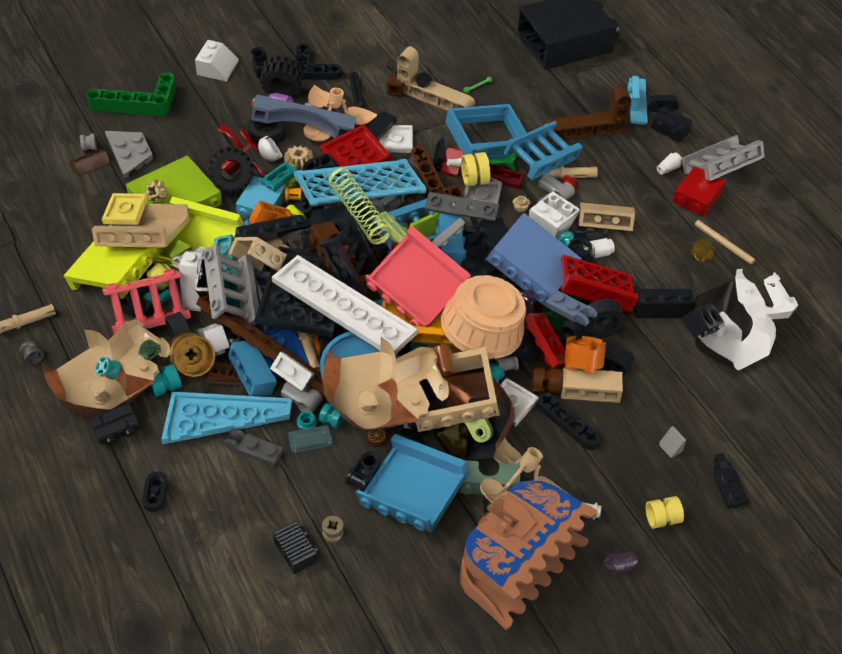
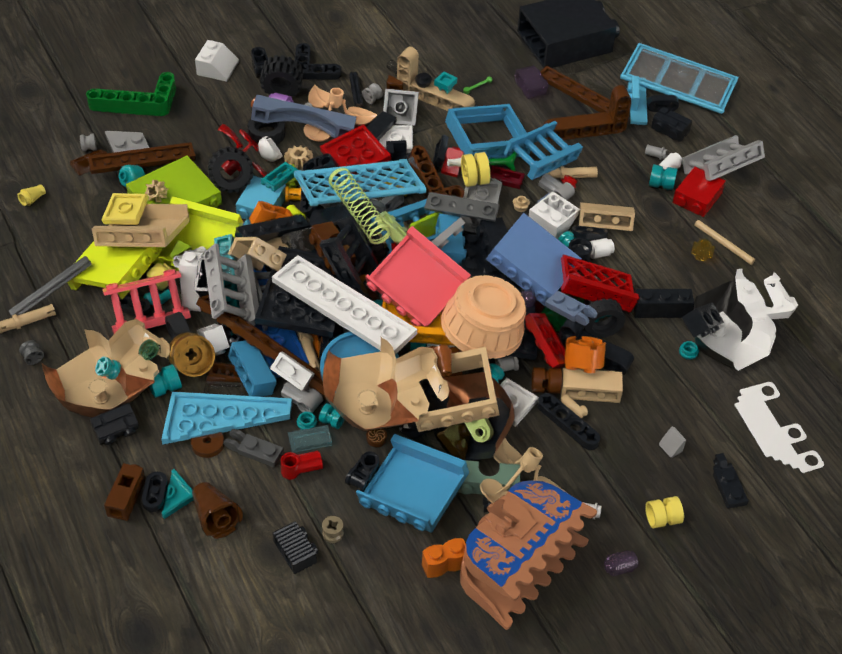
none -> dark grey axle [9,256,92,316]
none -> light yellow cone [18,185,46,206]
none -> reddish brown plate [87,142,195,174]
none -> reddish brown brick [104,463,146,521]
none -> teal head [118,165,145,187]
none -> teal tile [162,469,194,519]
none -> reddish brown piece [191,432,224,458]
none -> reddish brown cone [192,482,243,539]
none -> red piece [281,451,323,480]
none -> light grey wheel [362,83,383,104]
none -> light grey slope [383,89,419,126]
none -> black panel [386,140,407,161]
none -> orange brick [422,538,466,578]
none -> teal tile [434,71,457,94]
none -> clear purple brick [515,65,548,99]
none -> reddish brown tile [537,66,610,113]
none -> tan arm [561,394,588,418]
none -> clear door [620,43,739,114]
none -> light grey pin [645,144,668,160]
none -> teal wheel [649,164,677,191]
none -> teal plate [679,341,699,359]
none -> white piece [734,382,824,473]

